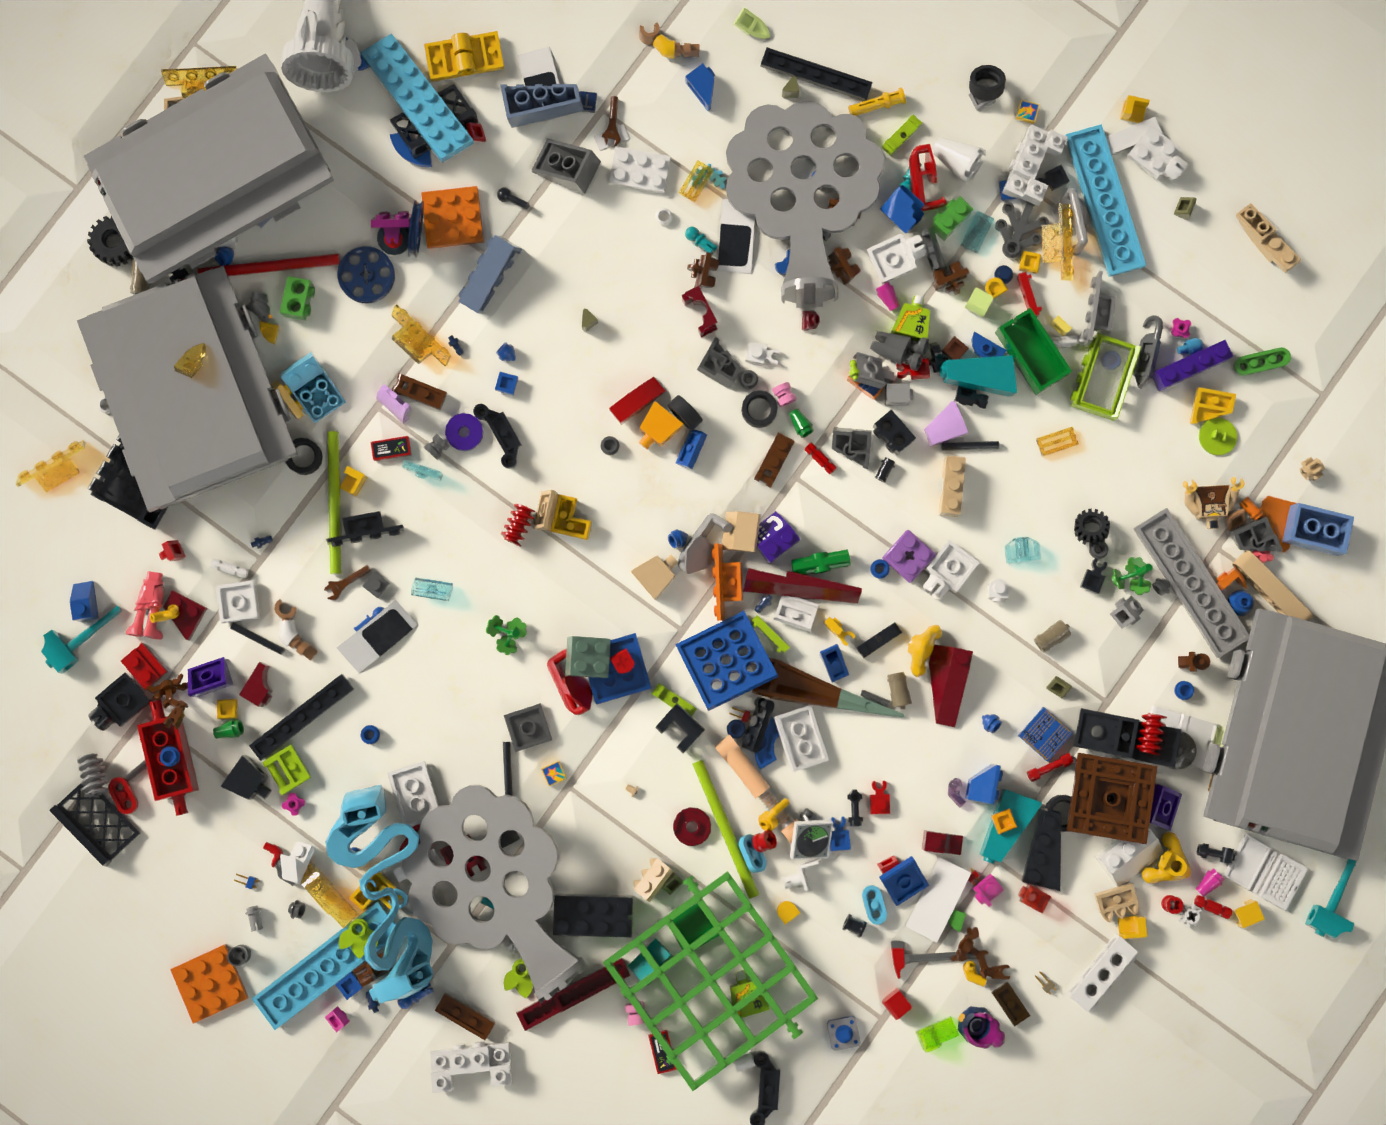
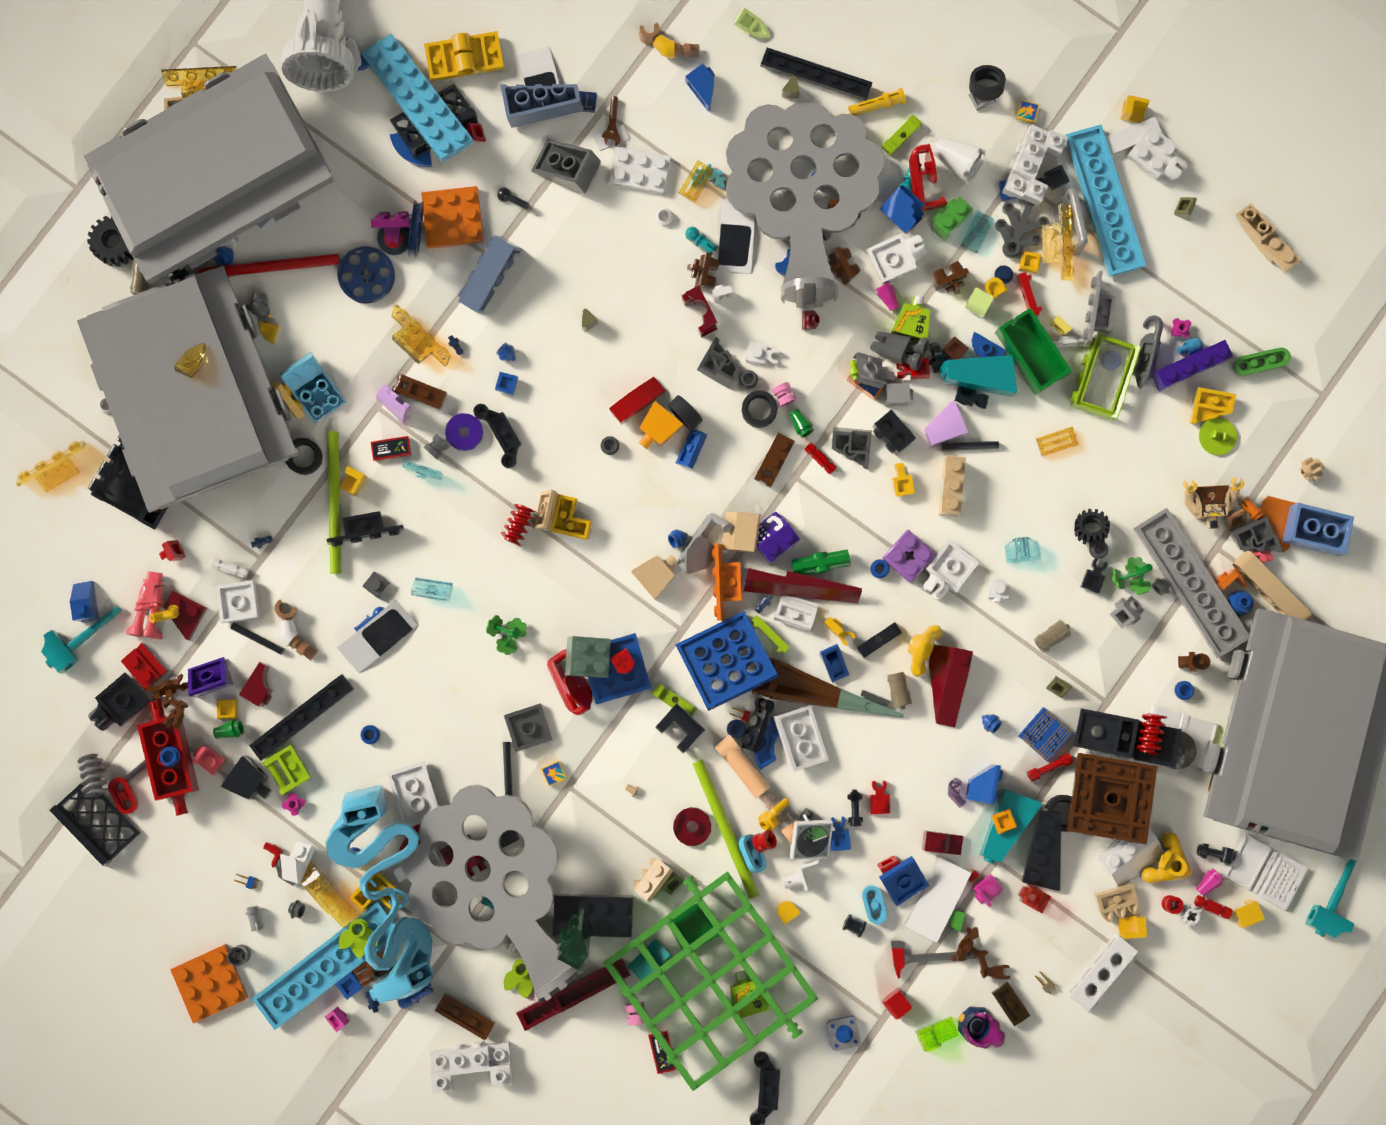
bright green brick [280,276,315,321] -> none
reddish brown piece [324,565,371,600] -> none
white beam [734,1049,756,1072] -> none
black pin [874,457,895,483] -> none
dark grey slope [922,228,947,273] -> none
yellow arm [963,961,987,987] -> none
dark purple slope [1150,783,1182,831] -> none
none -> coral bracket [192,746,226,775]
none -> clear green slope [557,908,591,970]
none -> white plate [712,284,732,302]
none -> yellow plate [892,463,915,497]

